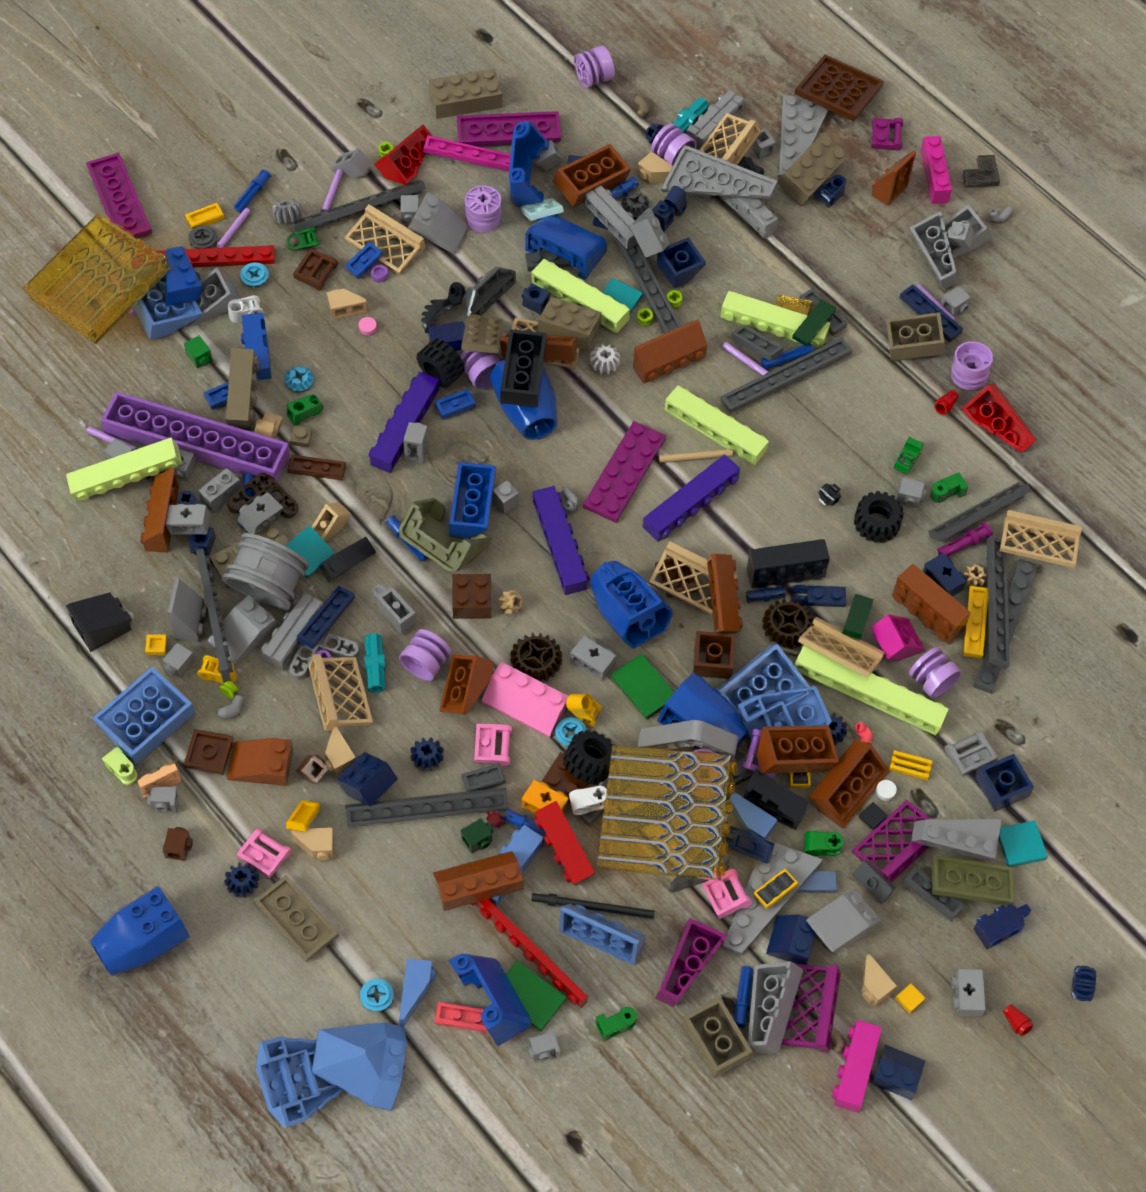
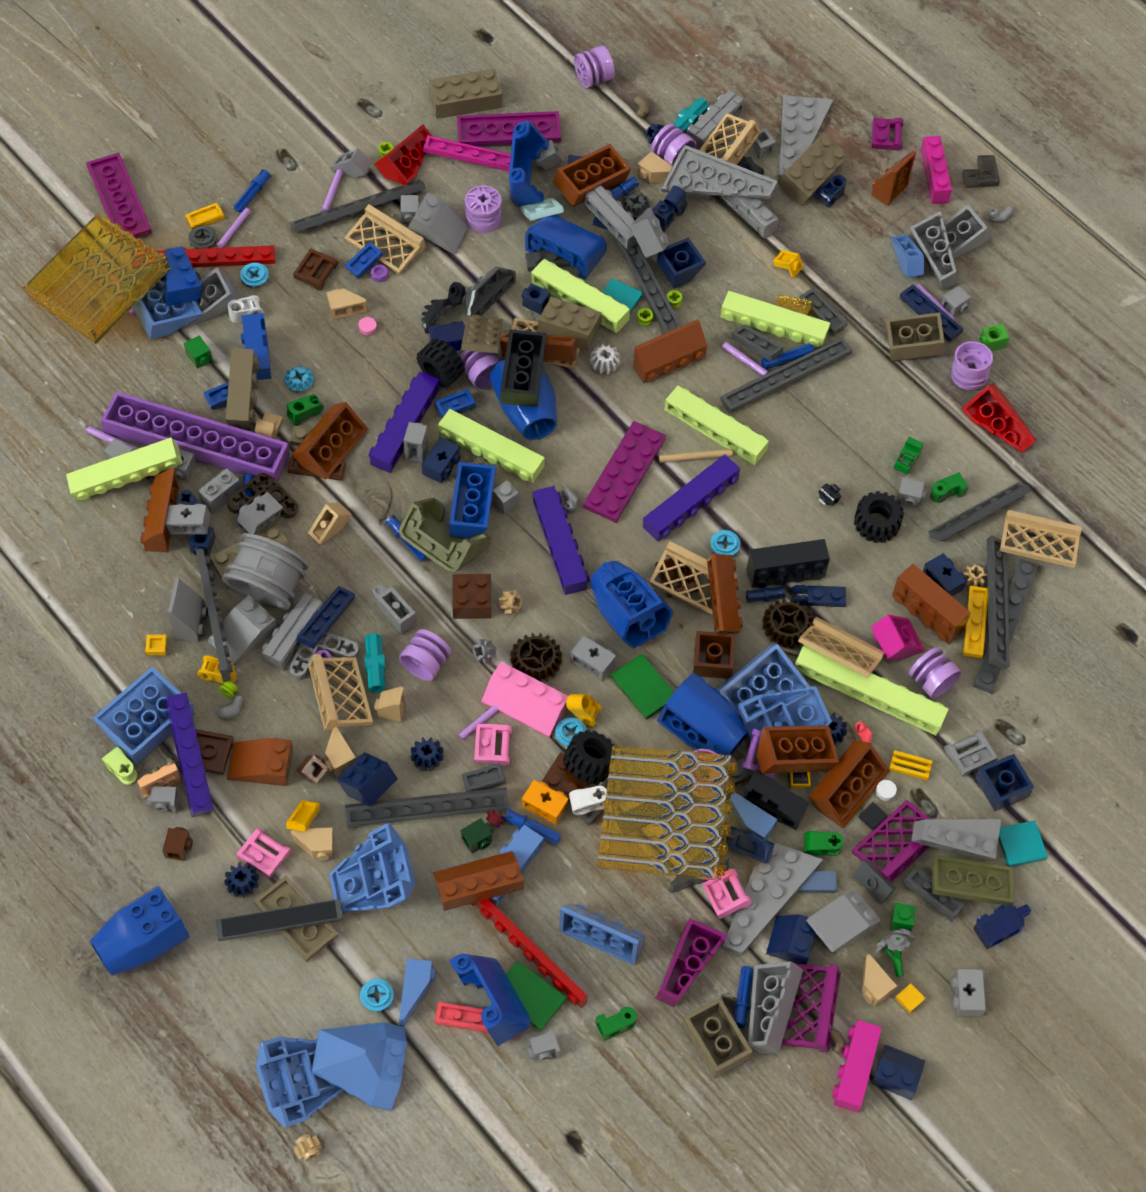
black slope [65,592,132,652] -> none
light grey brick [163,643,195,678] -> none
light grey gear [272,199,302,224] -> none
green piece [285,227,321,251] -> none
teal tile [285,525,335,579] -> none
black slope [318,537,376,582] -> none
dark orange slope [439,654,494,715] -> none
pearl dark grey bar [531,893,655,919] -> none
red brick [534,801,596,885] -> none
light grey beam [637,720,739,758] -> none
tile [754,868,798,910] -> none
dark green tile [792,299,837,347] -> none
reddish brown plate [794,54,884,121] -> none
dark green tile [842,594,874,639] -> none
red cone [934,390,959,415] -> none
magenta pin [937,522,993,557] -> none
light grey brick [947,221,975,249] -> none
red cone [1003,1004,1034,1036] -> none
dark blue gear [1071,965,1097,1002] -> none
none -> dark purple brick [165,692,213,818]
none -> black tile [216,899,343,942]
none -> dark orange slope [292,402,368,479]
none -> tan gear [293,1134,322,1162]
none -> medium blue wedge [329,823,416,913]
none -> tan slope [374,687,405,722]
none -> dark blue brick [421,437,461,483]
none -> yellowish green brick [438,409,545,483]
none -> lavender bar [458,706,499,740]
none -> light grey gear [472,639,497,663]
none -> medium azure gear [710,530,740,557]
none -> yellow bracket [773,250,803,277]
none -> light grey plant [874,929,916,977]
none -> green brick [890,903,916,932]
none -> medium blue slope [891,234,924,278]
none -> bright green brick [979,323,1010,351]

